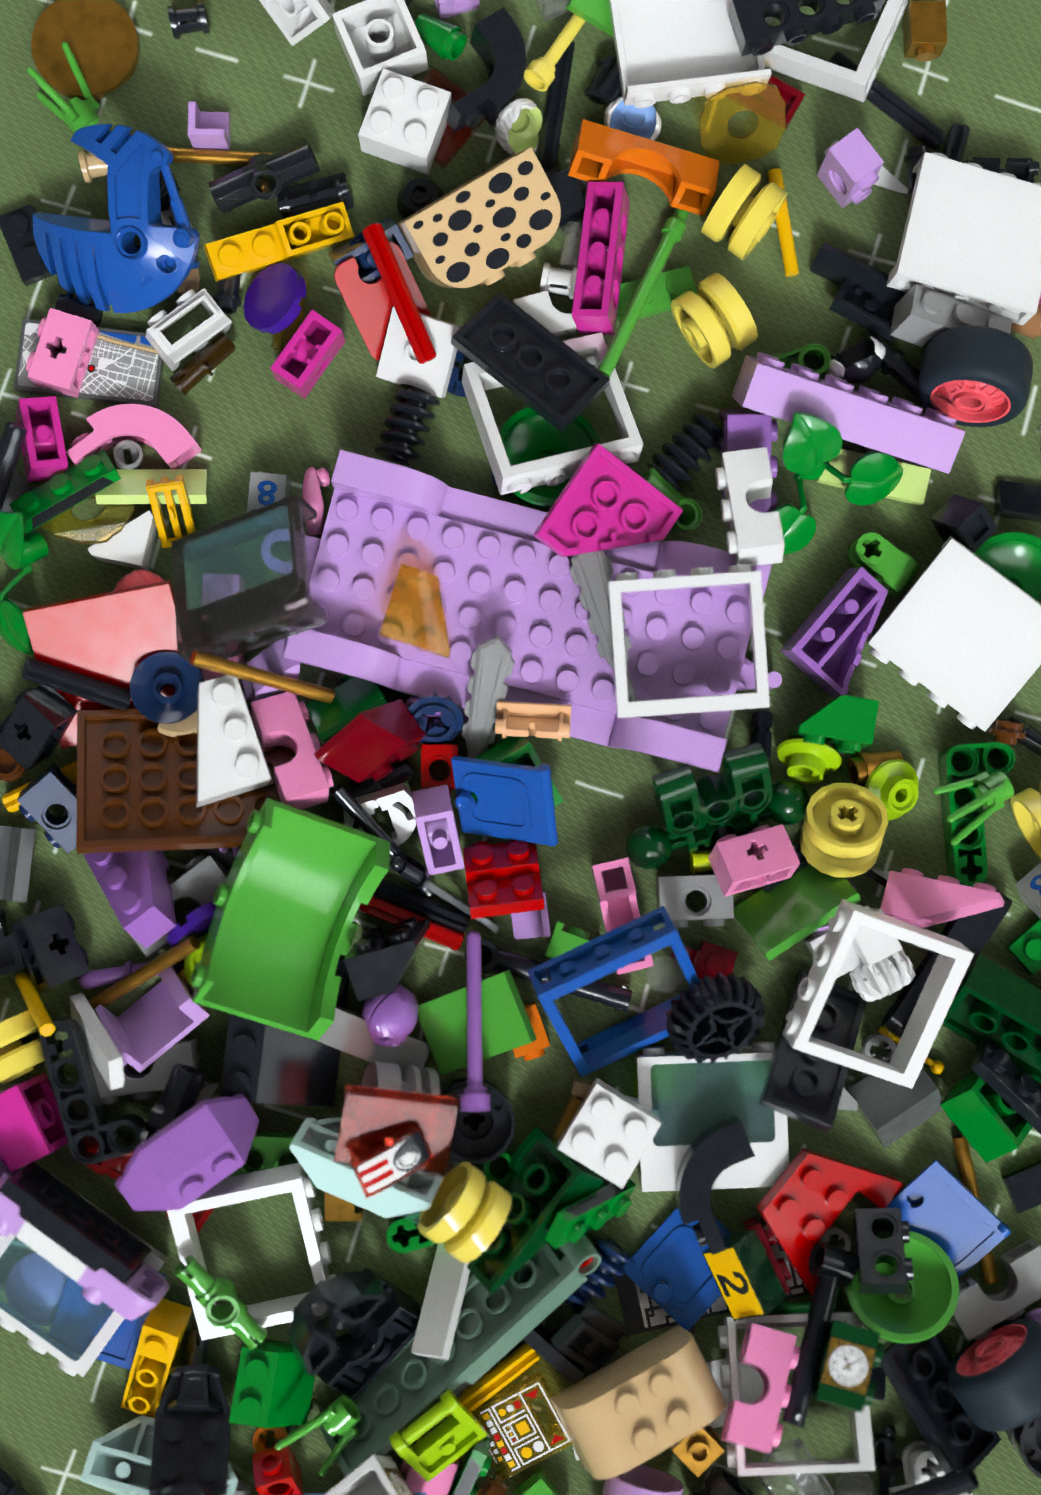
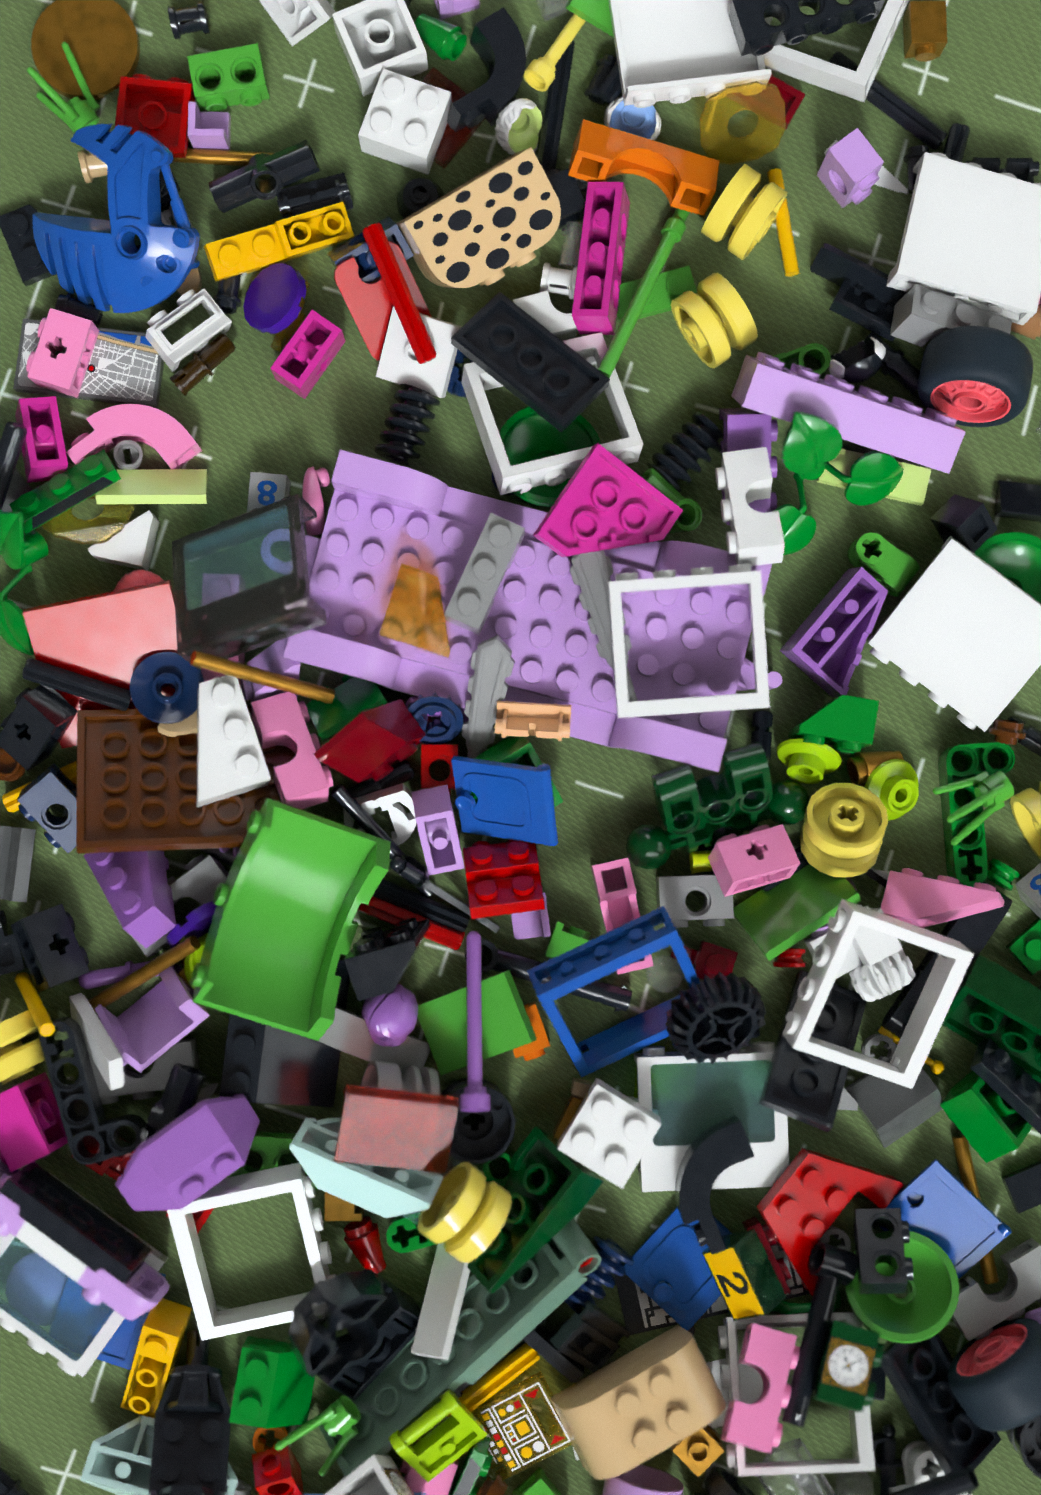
yellow tile [146,475,198,548] -> none
bright green pin [174,1255,267,1349] -> none
slope [350,1123,434,1199] -> none
green plate [545,1179,636,1249] -> none
none -> red plate [115,74,196,158]
none -> bright green brick [187,43,270,112]
none -> red cone [343,1216,387,1274]
none -> light grey arch [444,513,525,635]
none -> red bush [773,948,806,968]
none -> green bush [986,858,1020,891]

